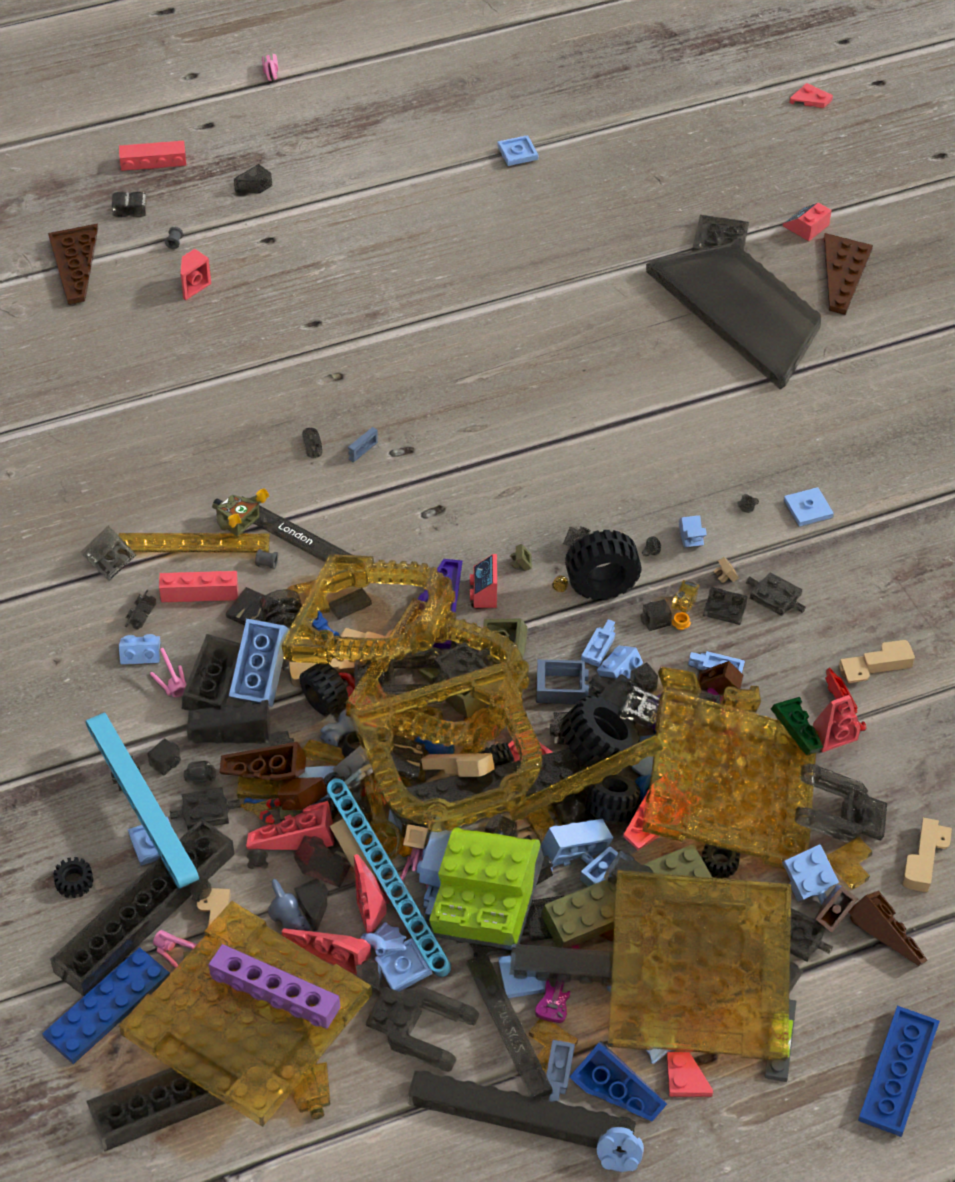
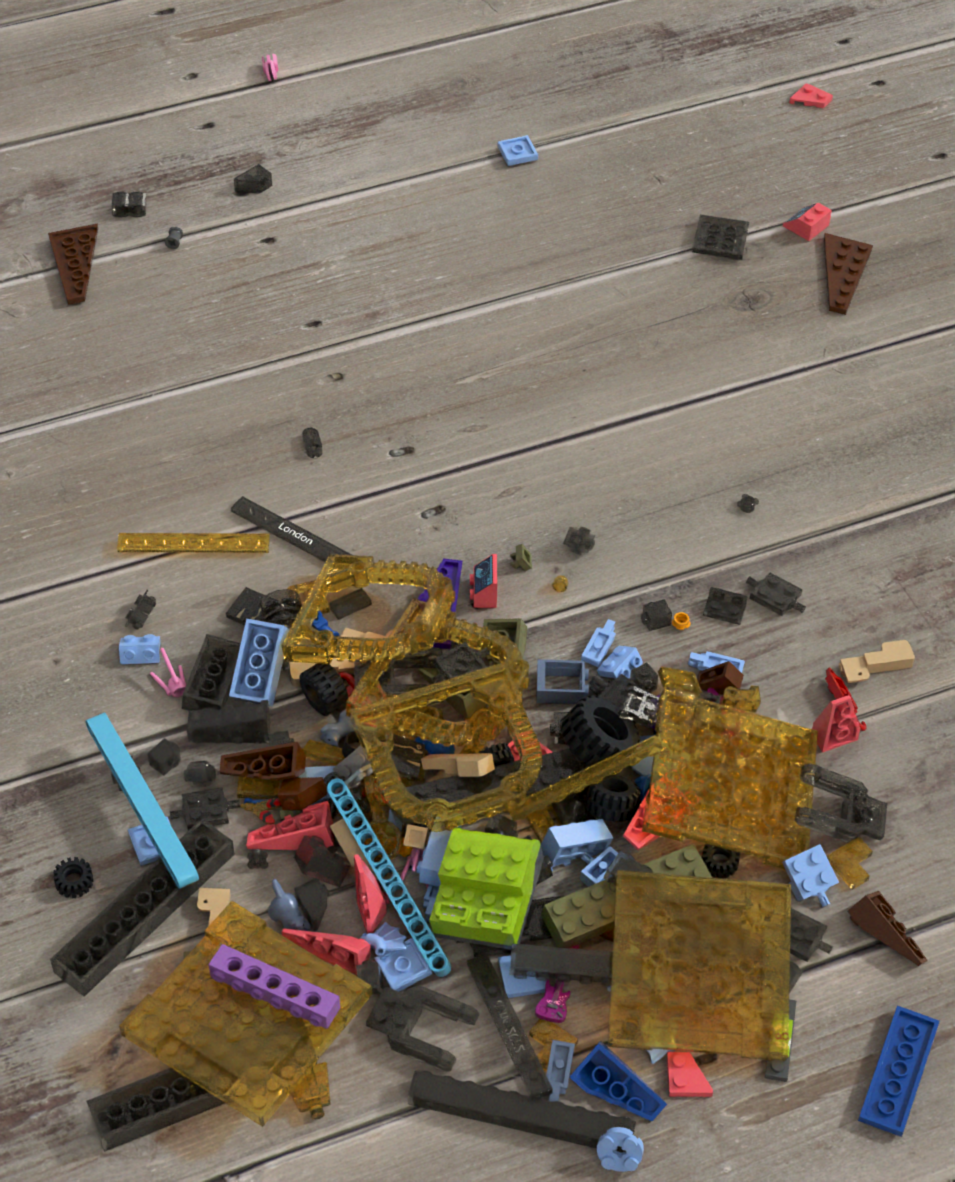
blue plate [42,947,170,1064] -> none
clear smoke slope [81,525,137,581] -> none
coral brick [119,141,187,171] -> none
bright pink plant [153,930,204,971] -> none
coral brick [159,571,238,602] -> none
coral slope [180,249,211,300] -> none
clear smoke plate [190,878,212,902] -> none
torso [212,488,270,537] -> none
dark grey bush [255,549,278,569] -> none
sand blue tile [348,427,378,462] -> none
black tyre [565,529,642,600] -> none
clear smoke plate [642,536,661,556] -> none
clear smoke windscreen [646,242,821,389] -> none
clear yellow leg [671,580,700,613] -> none
light blue brick [678,515,707,547] -> none
tan tile [714,557,739,583] -> none
dark green wing [771,697,823,756] -> none
light blue plate [784,487,834,527] -> none
reddish brown slope [815,885,858,933] -> none
tan piece [903,817,952,893] -> none

